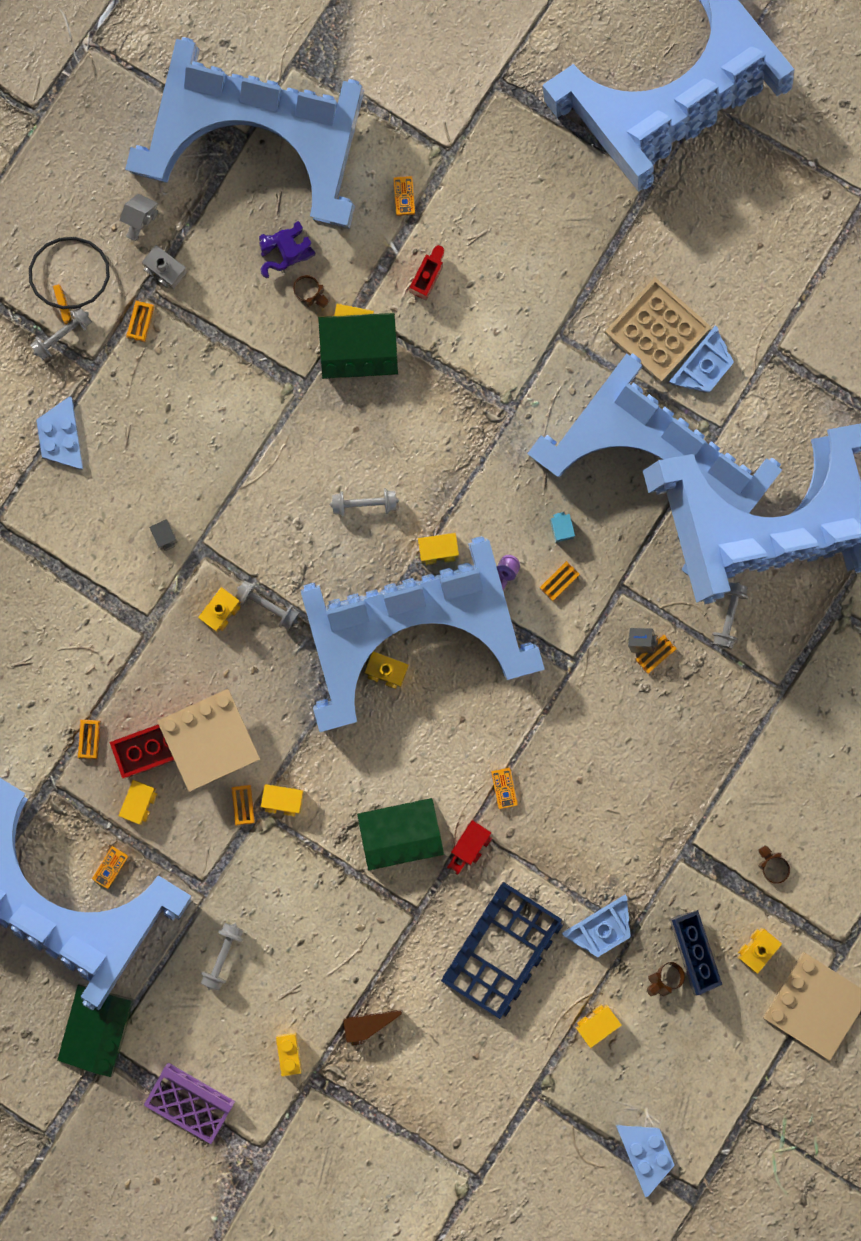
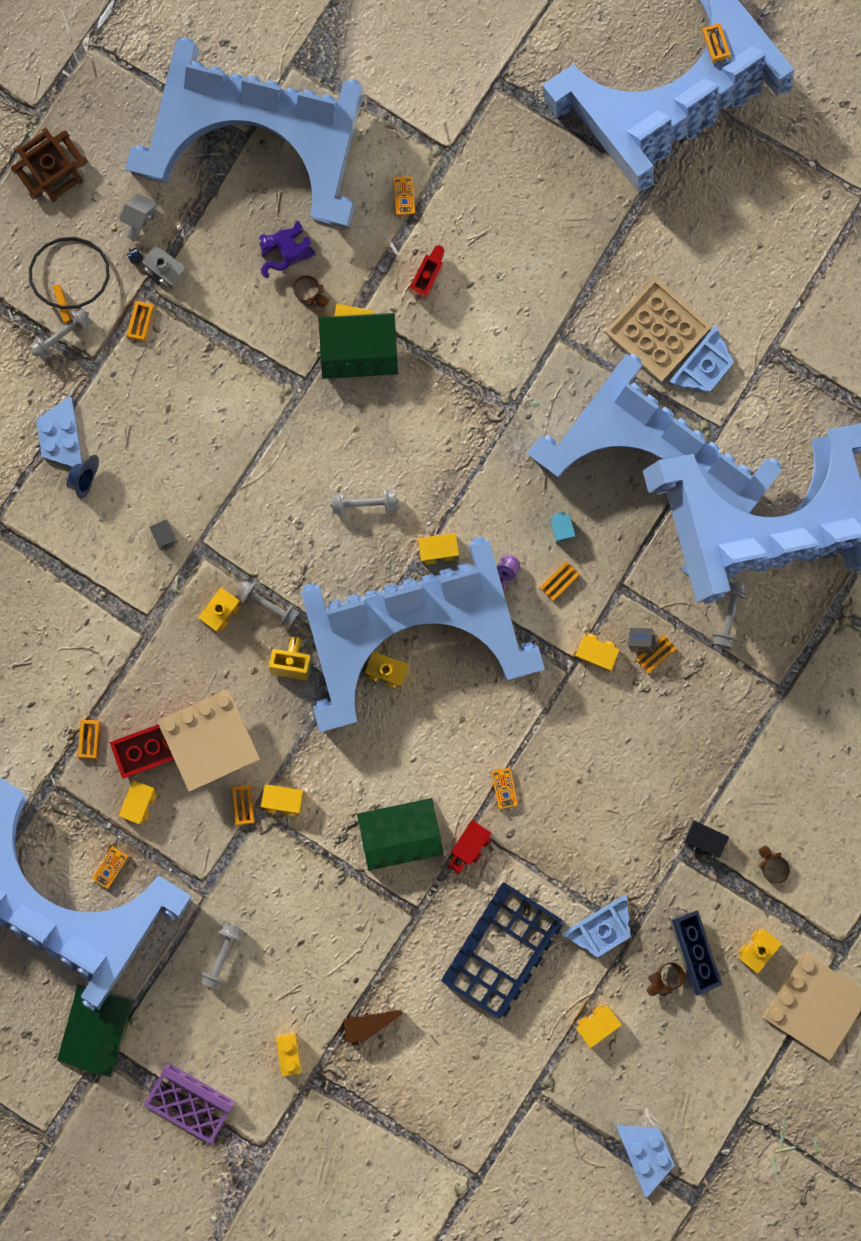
none -> reddish brown brick [11,127,88,203]
none -> dark blue piece [66,455,99,499]
none -> dark blue plate [127,247,143,265]
none -> yellow brick [269,637,312,681]
none -> yellow brick [575,633,620,672]
none -> black brick [683,820,729,860]
none -> light orange tile [702,23,731,64]

